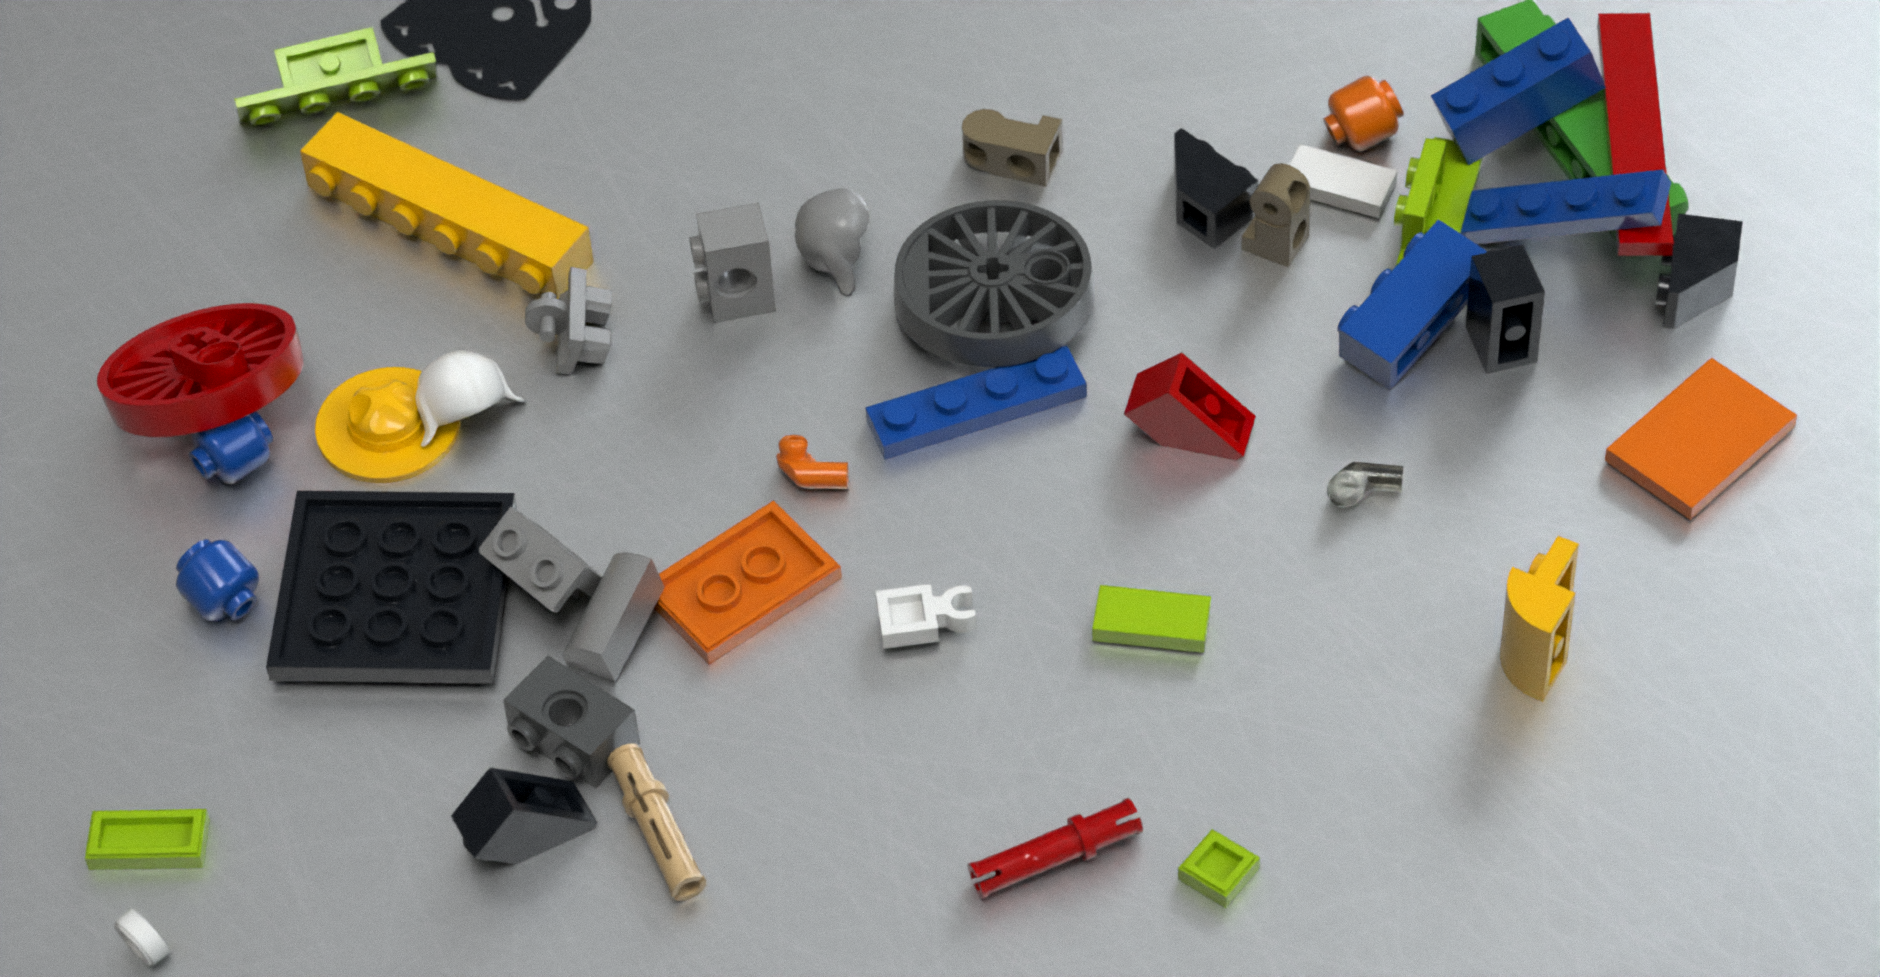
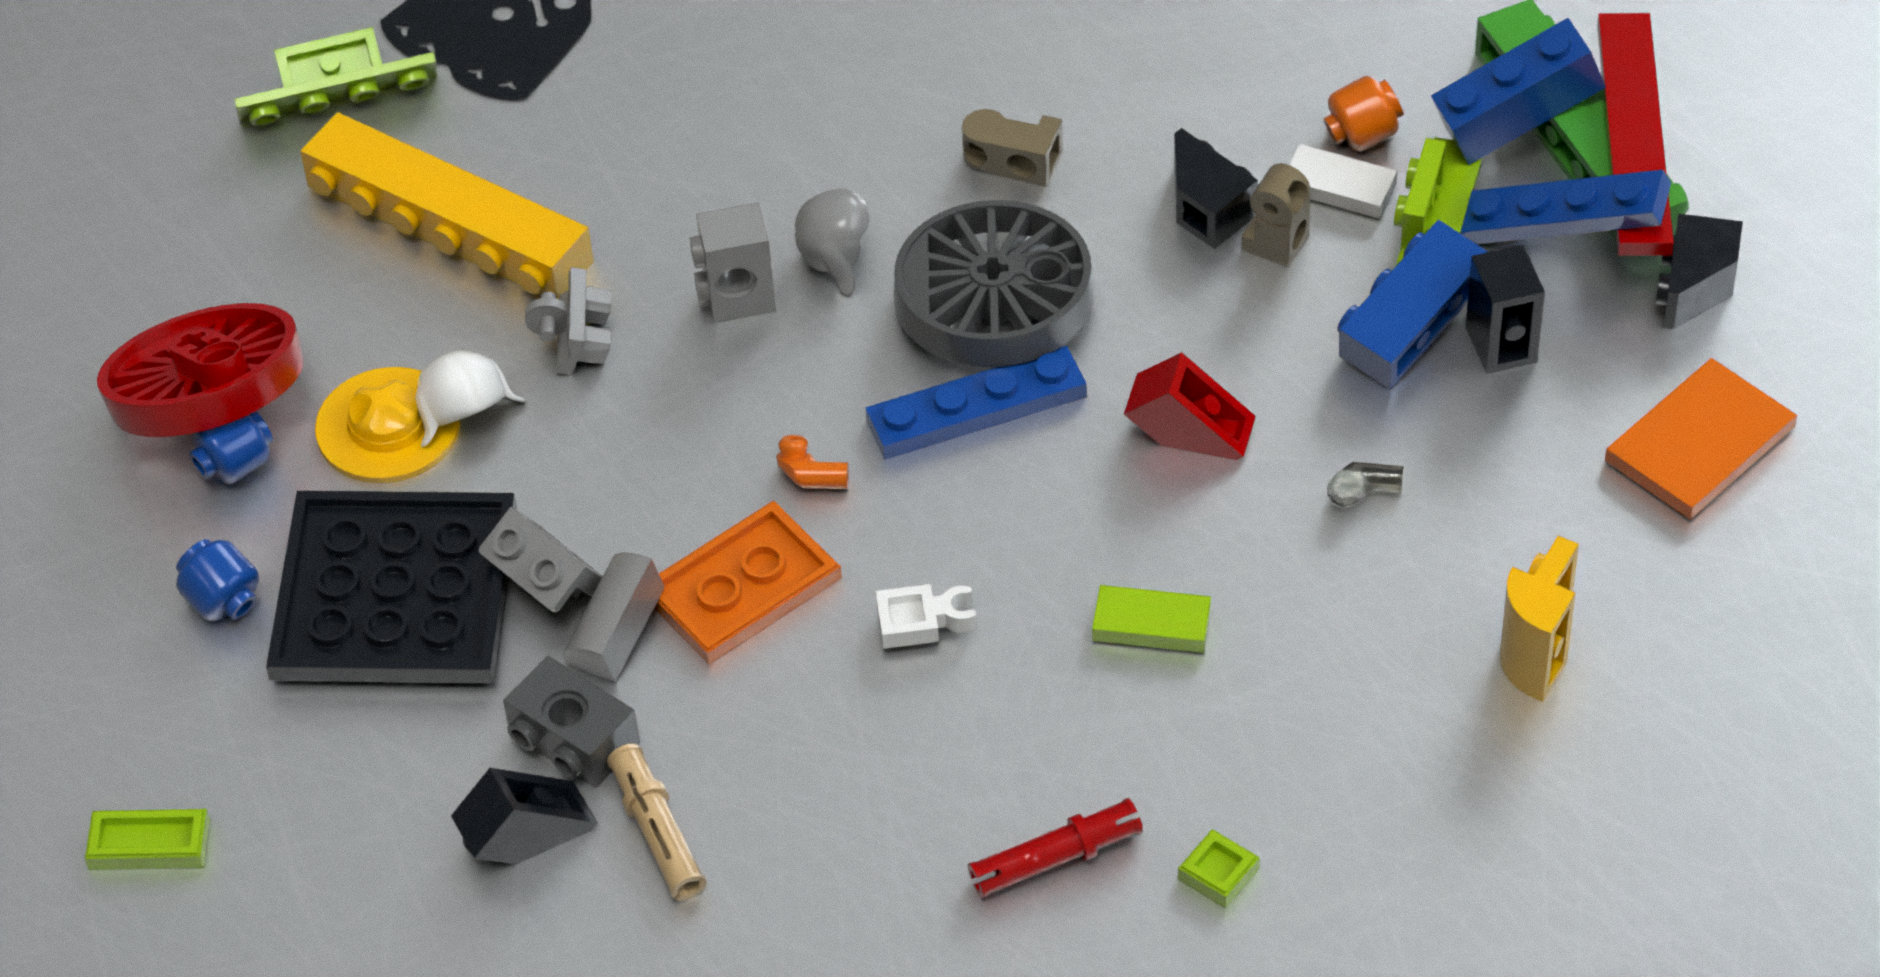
white tile [114,908,170,966] -> none

